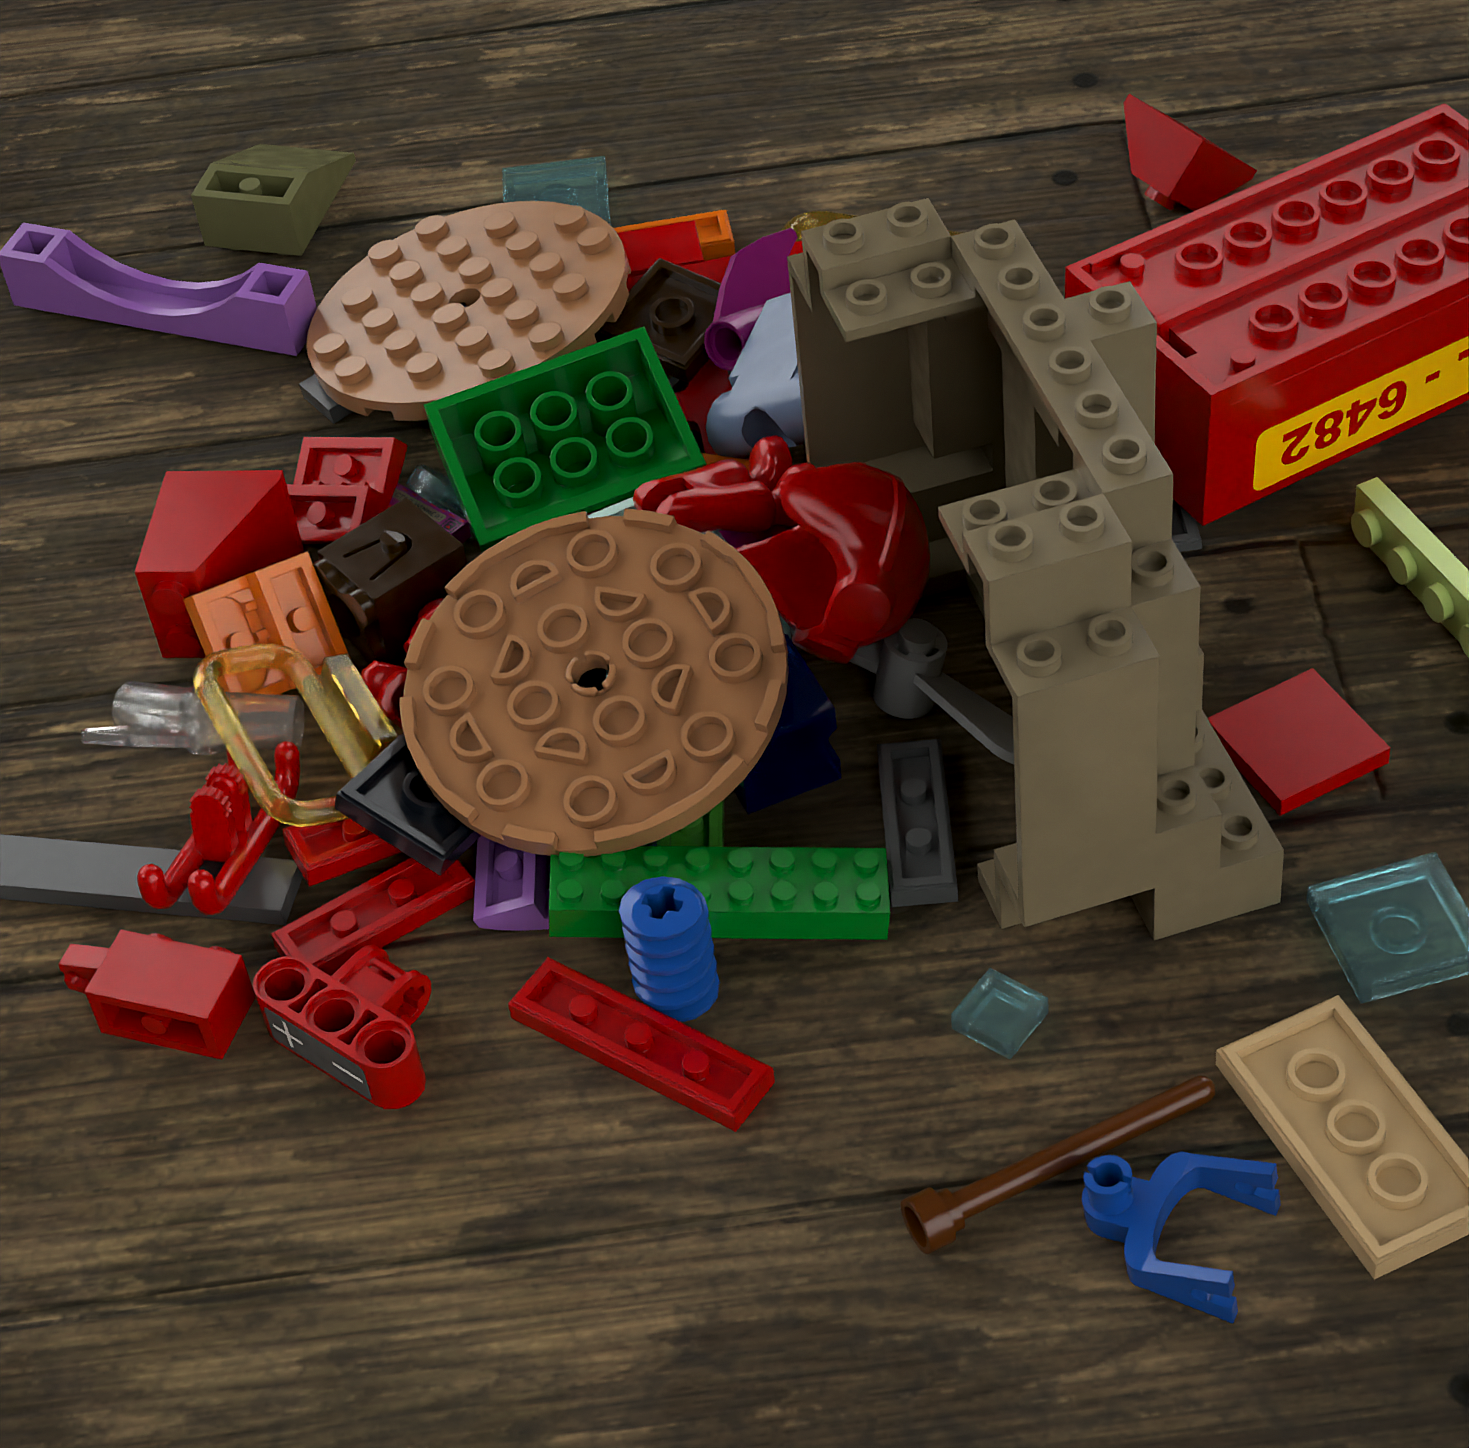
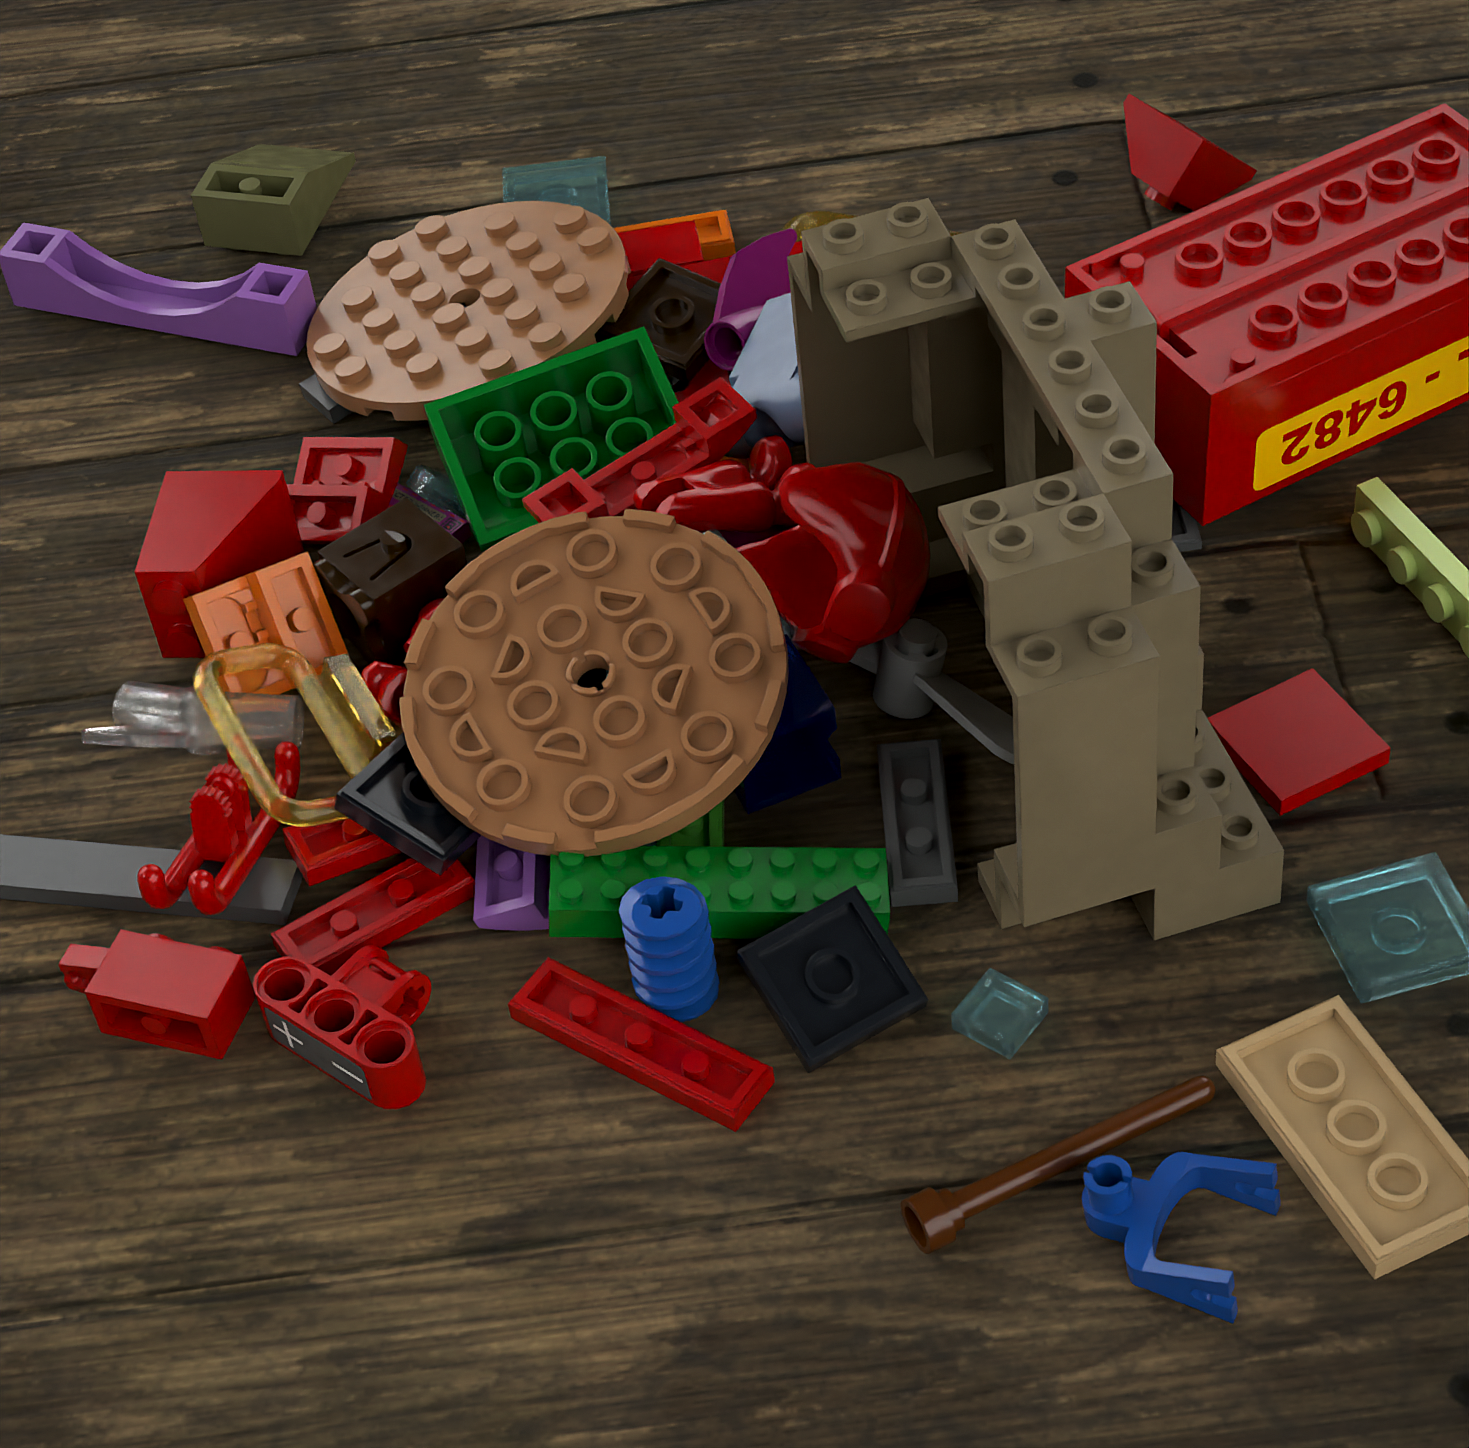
none -> red slope [522,377,757,523]
none -> black tile [737,885,929,1073]

